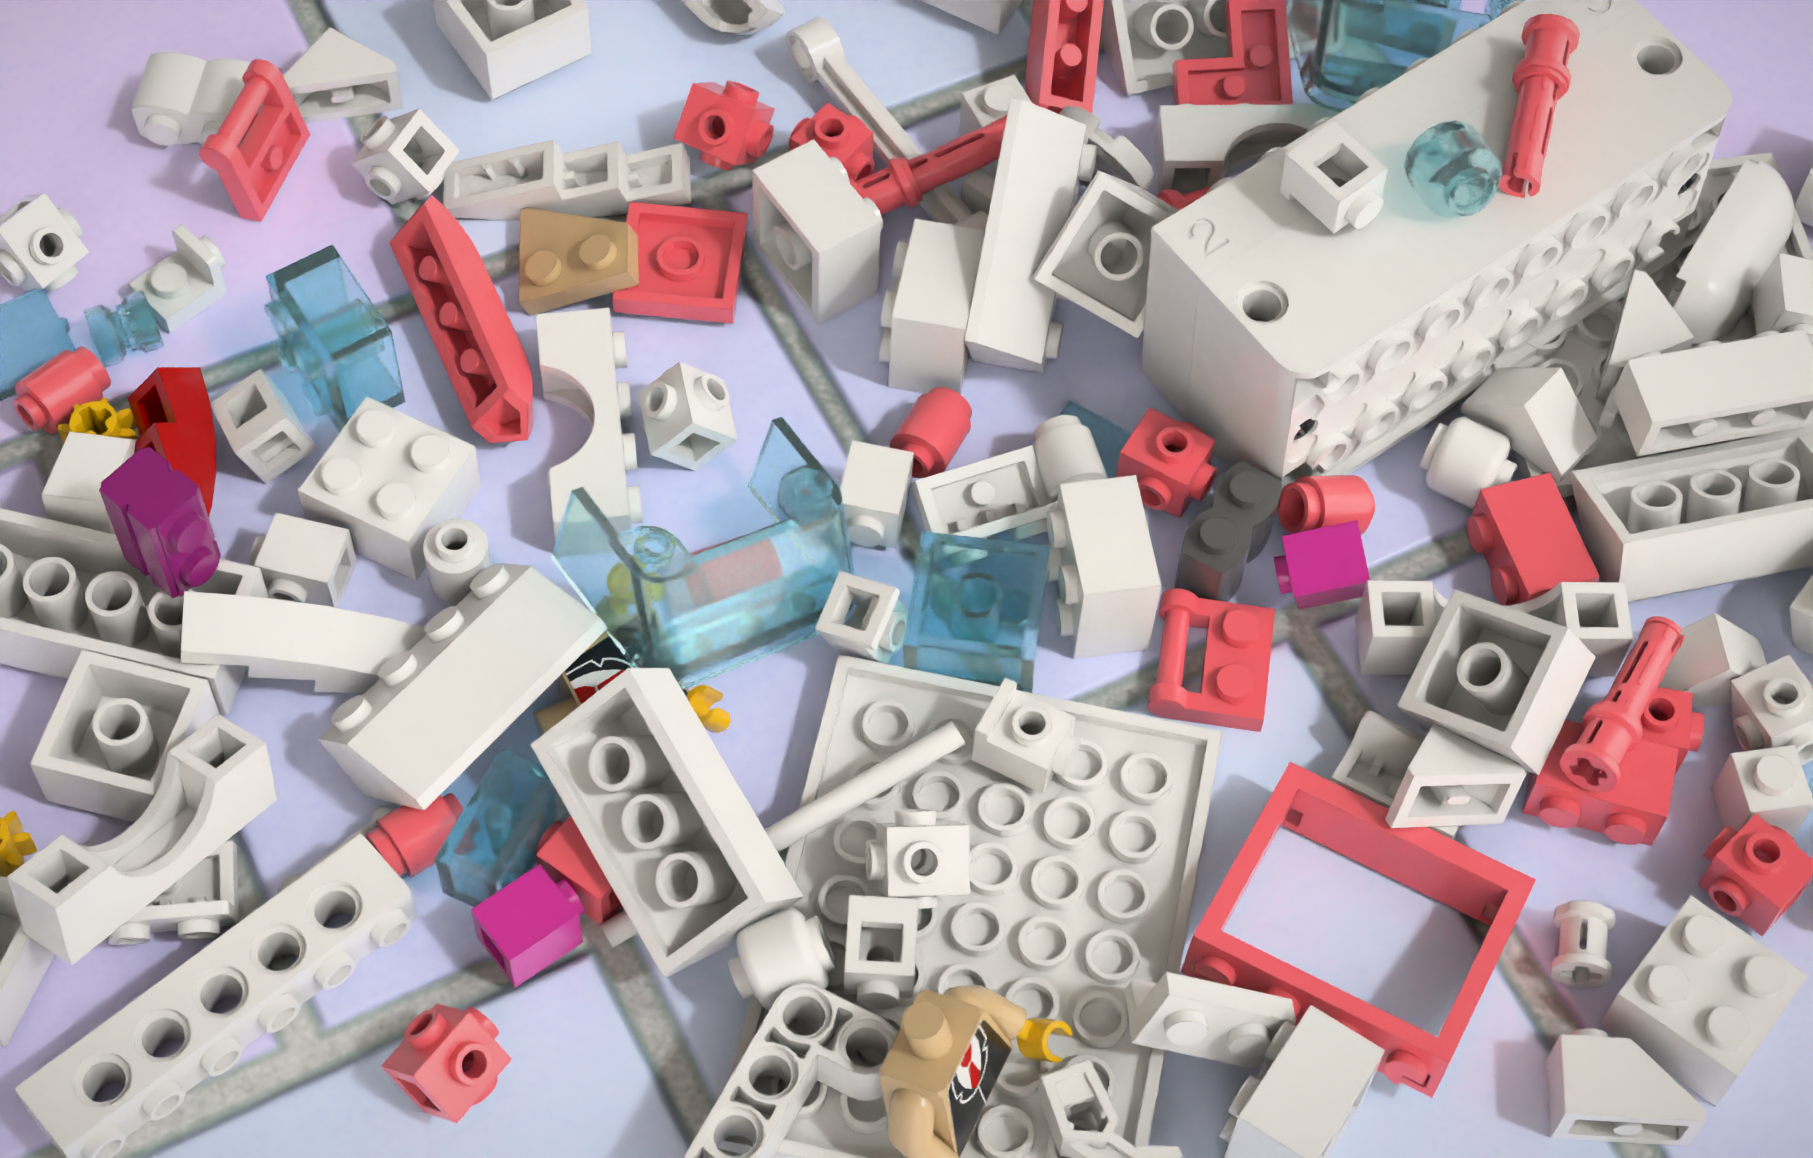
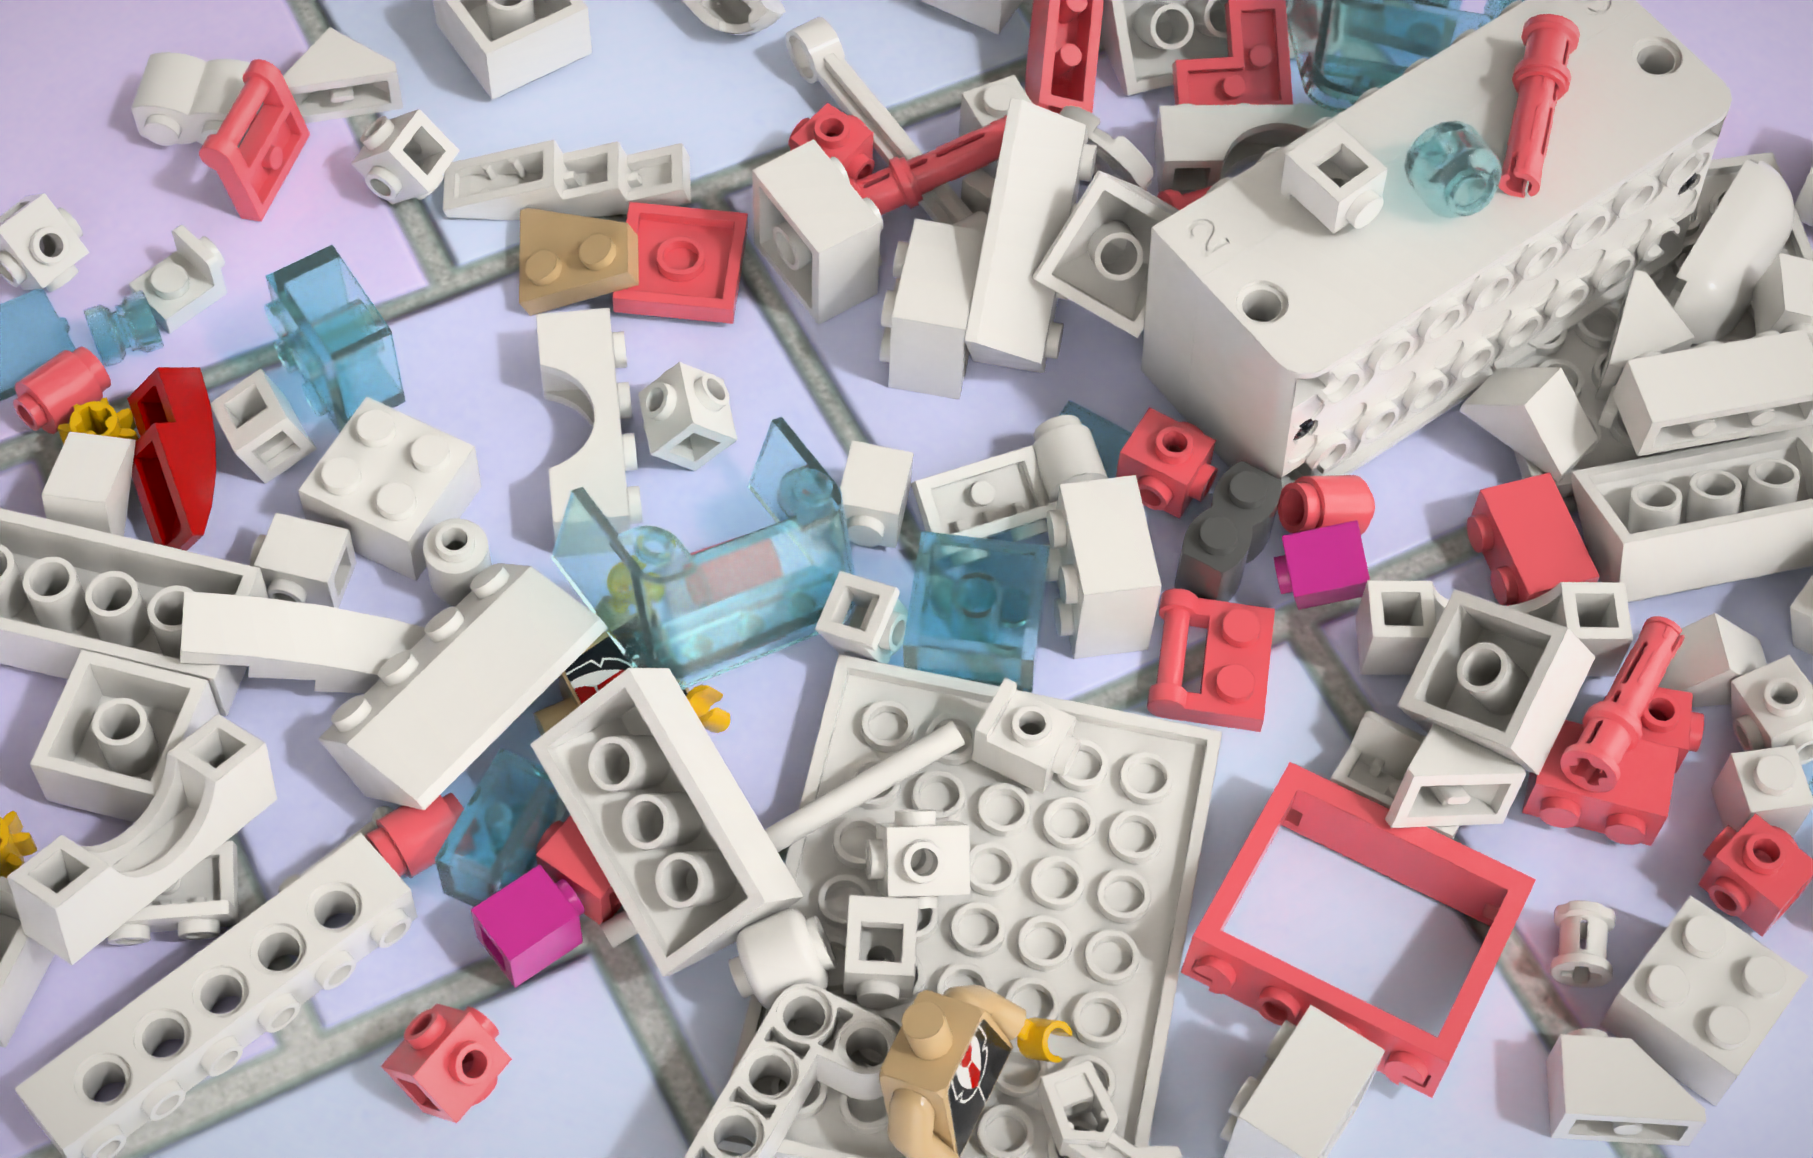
magenta brick [99,447,221,599] -> none
coral brick [389,195,534,443] -> none
coral brick [673,80,775,171] -> none
coral brick [889,387,972,478] -> none
white bracket [1125,972,1296,1069] -> none
white head [1419,417,1518,509] -> none

